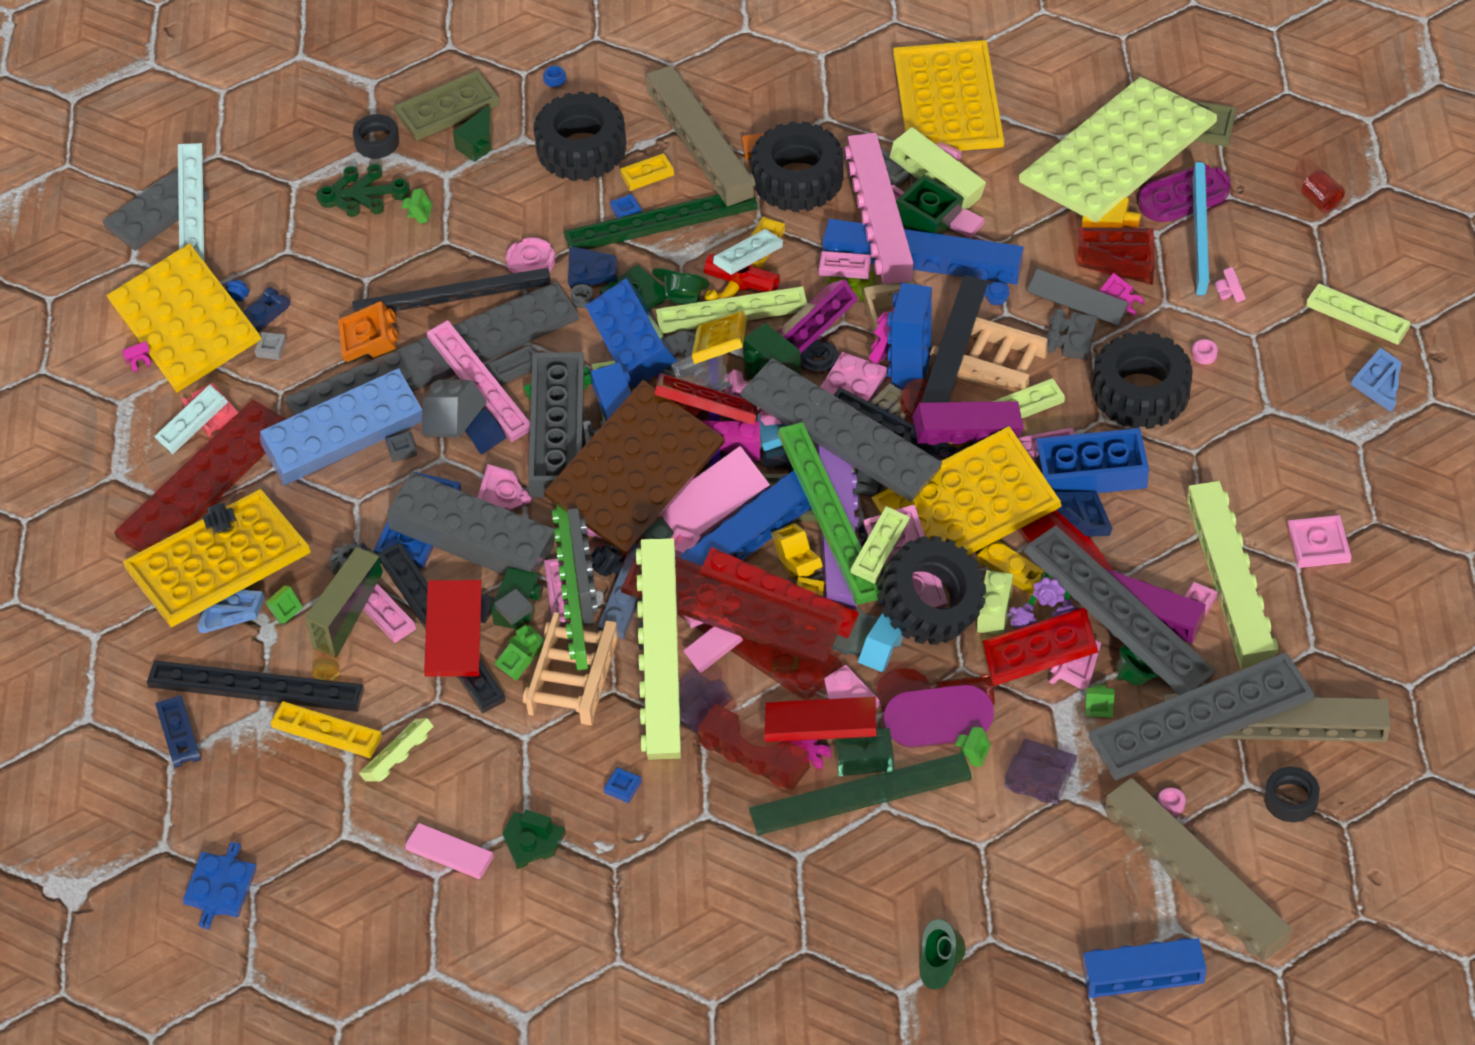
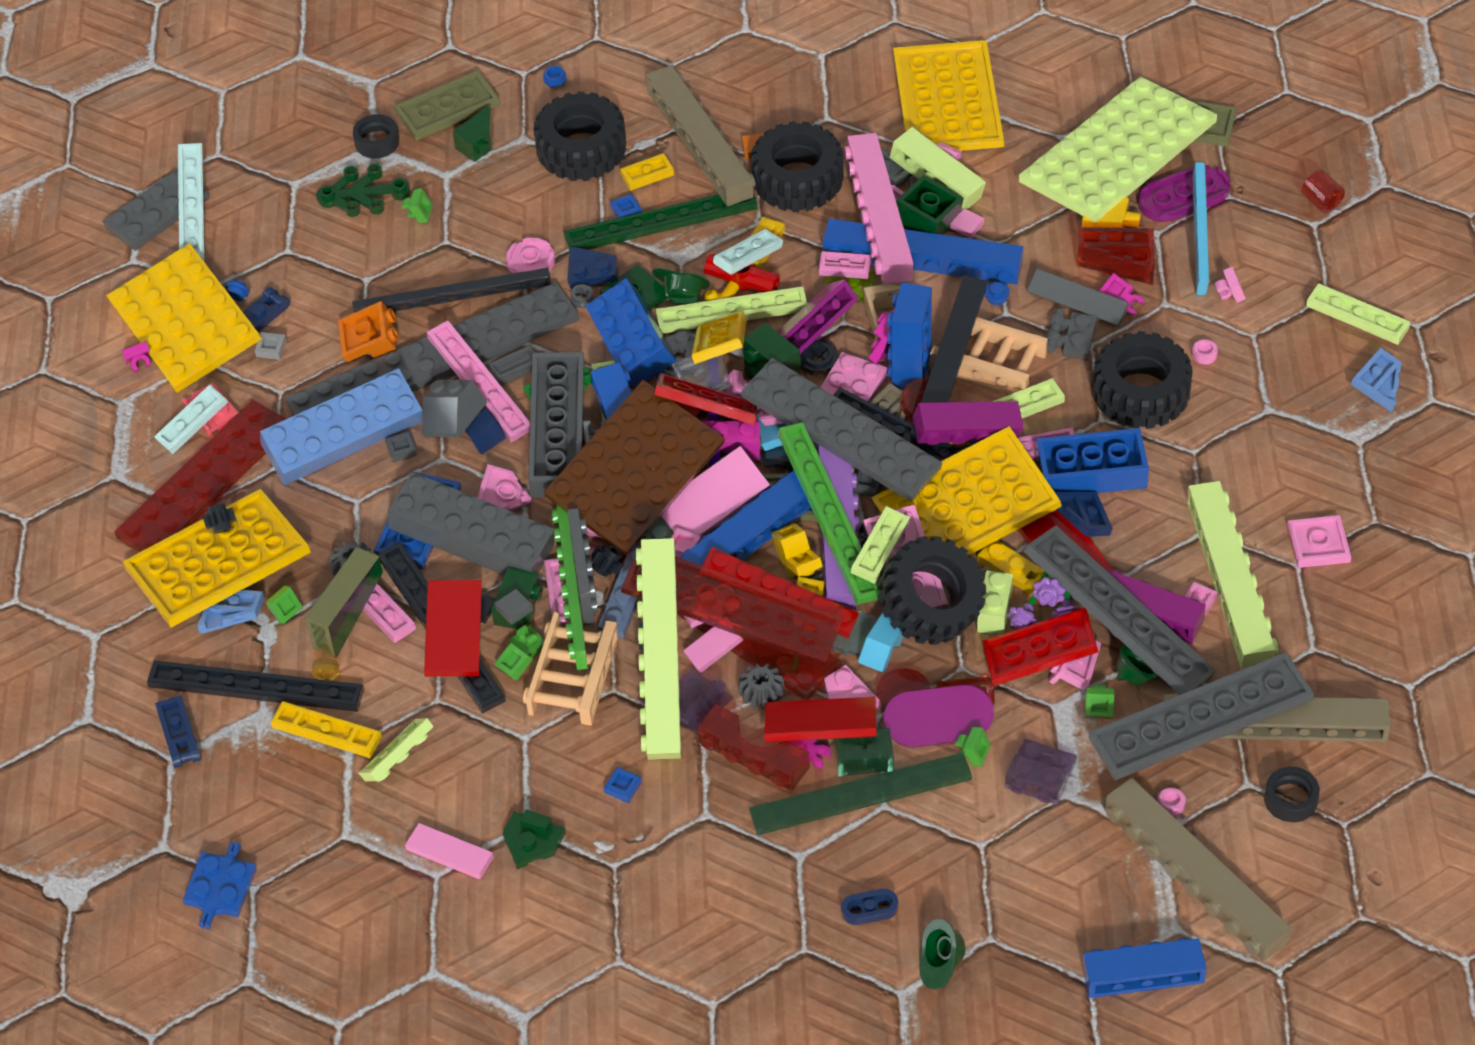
none -> dark grey gear [738,663,784,709]
none -> dark blue plate [841,889,898,925]

